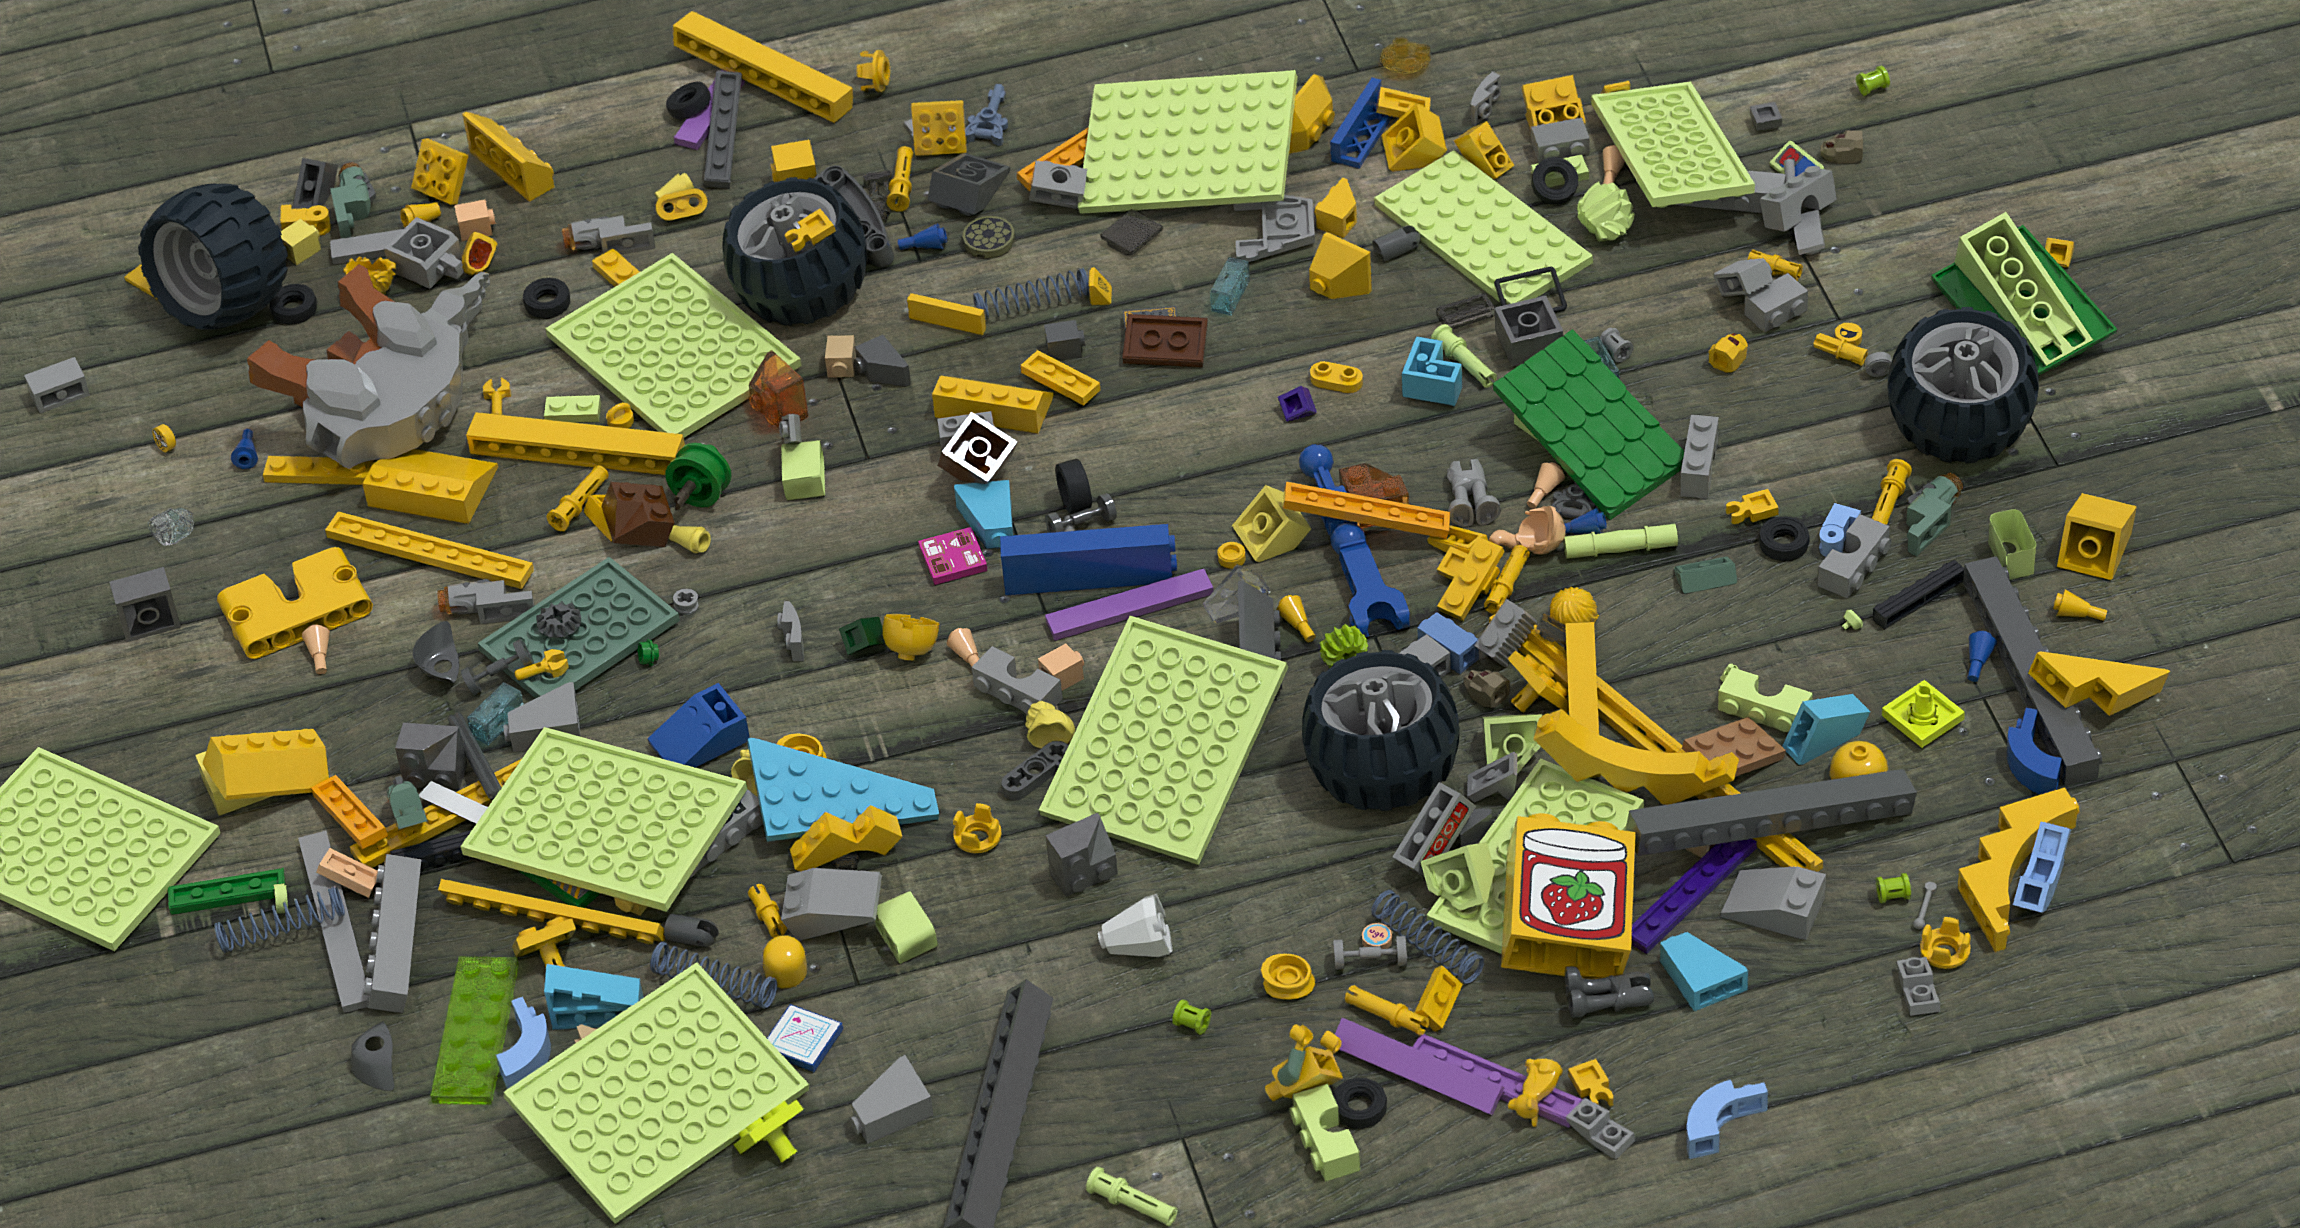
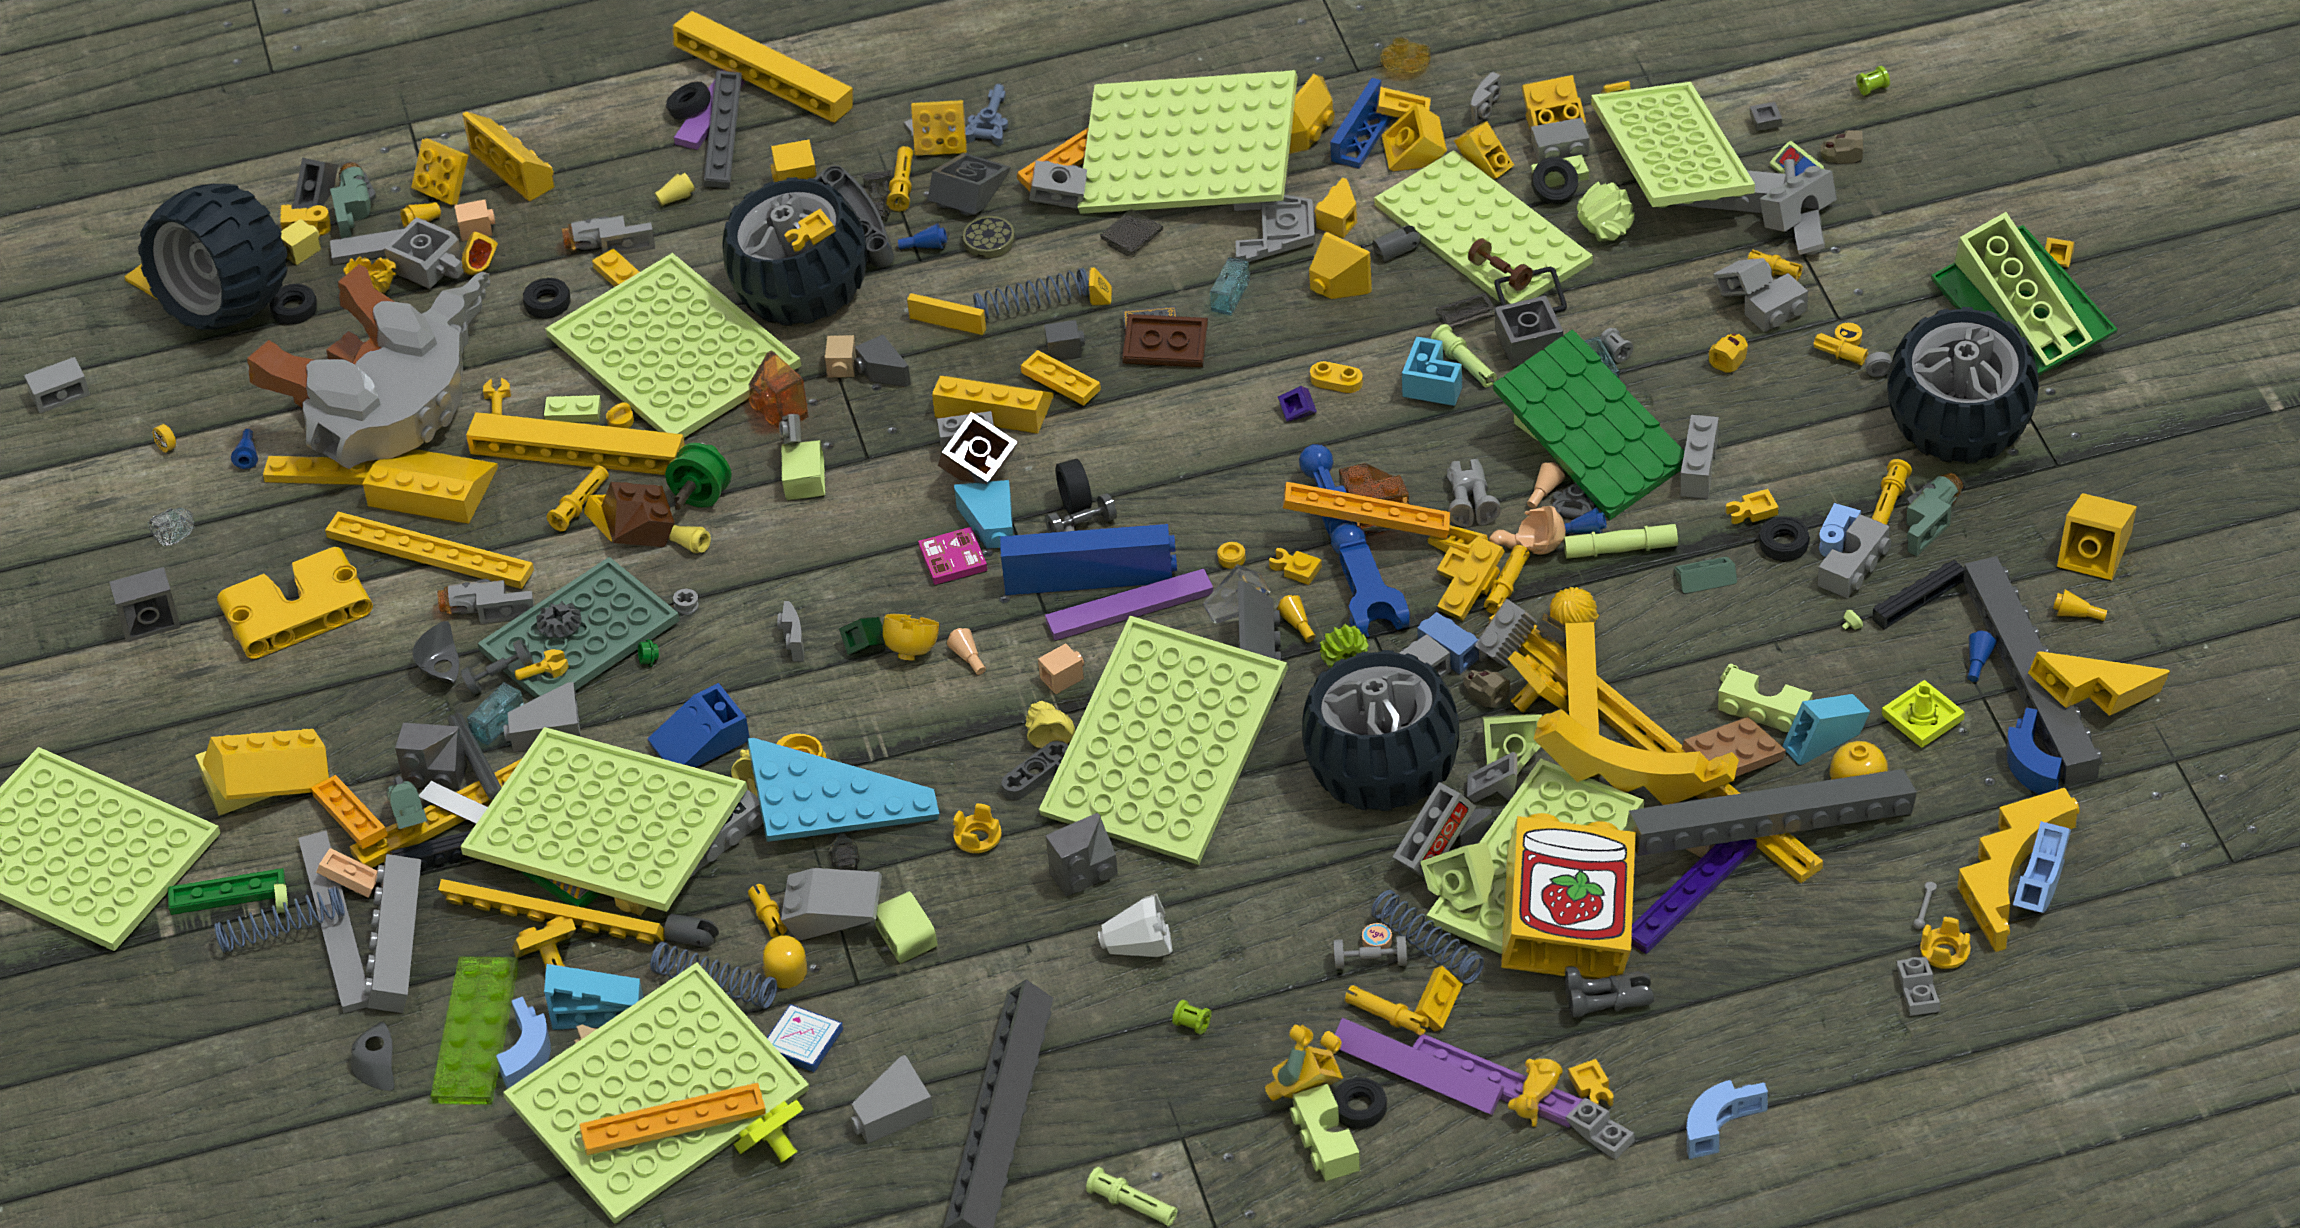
light nougat cone [302,625,330,674] -> none
yellow plate [655,188,707,221] -> none
yellow arch [790,805,903,872] -> none
yellow piece [857,50,890,92] -> none
light grey arch [972,646,1062,714] -> none
light yellow slope [1232,485,1311,562] -> none
yellow piece [1261,954,1315,999] -> none
light nougat cone [1602,145,1625,184] -> none
medium azure slope [1660,932,1748,1011] -> none
light grey slope [1721,866,1826,940] -> none
lime bush [1875,873,1911,904] -> none
yellowish green piece [1988,509,2036,580] -> none
none -> light orange plate [579,1083,766,1155]
none -> yellow plate [1269,548,1322,585]
none -> reddish brown wheel [1468,238,1533,291]

